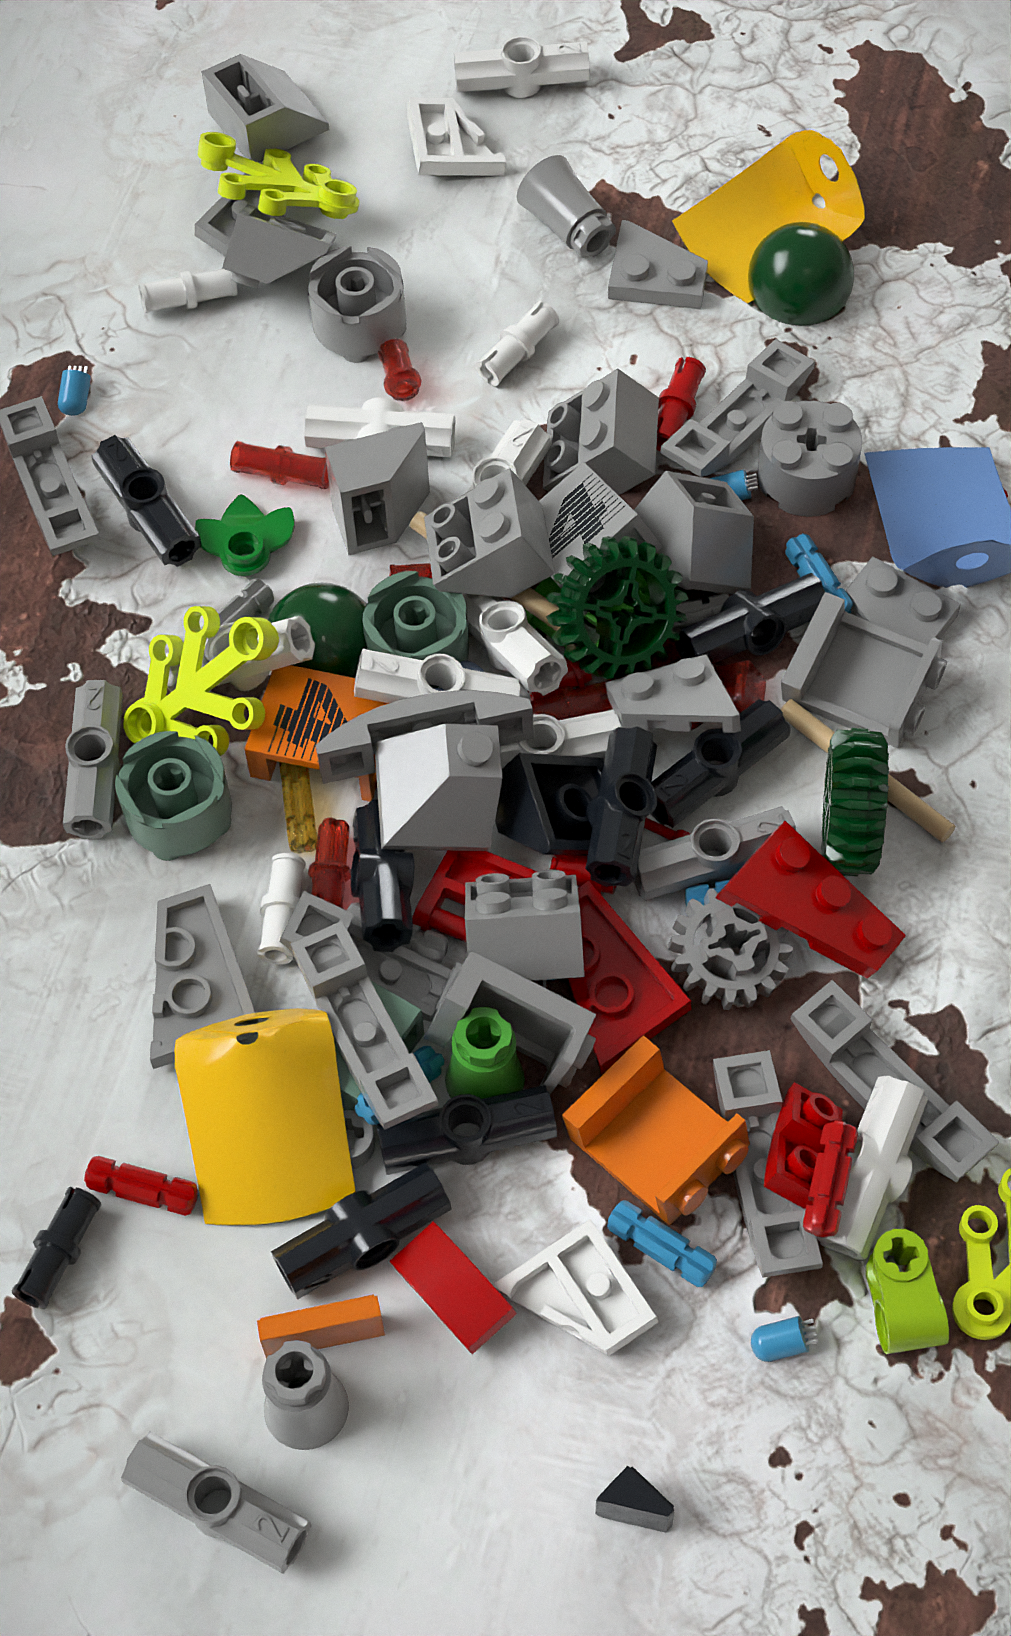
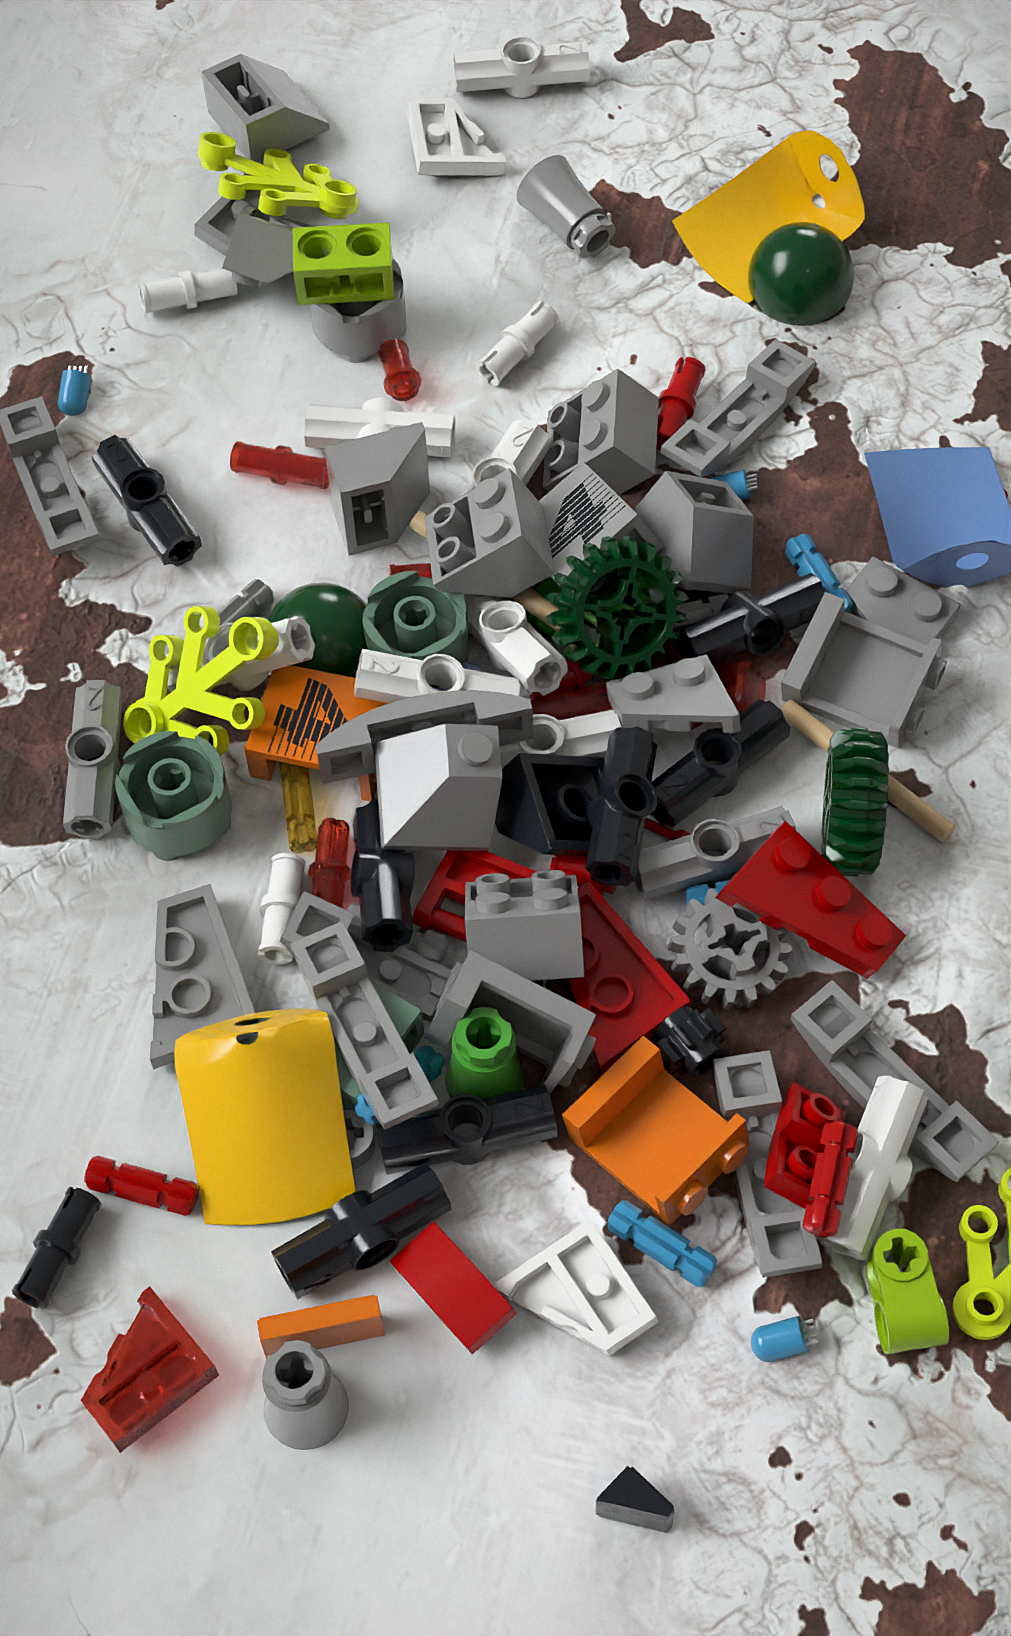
light grey piece [121,1431,311,1574] -> none
green plate [195,494,295,576] -> none
light grey wing [608,220,708,309] -> none
light grey brick [757,401,862,517] -> none
none -> clear red wing [81,1286,219,1453]
none -> lime brick [292,222,395,305]
none -> black gear [656,1006,726,1078]

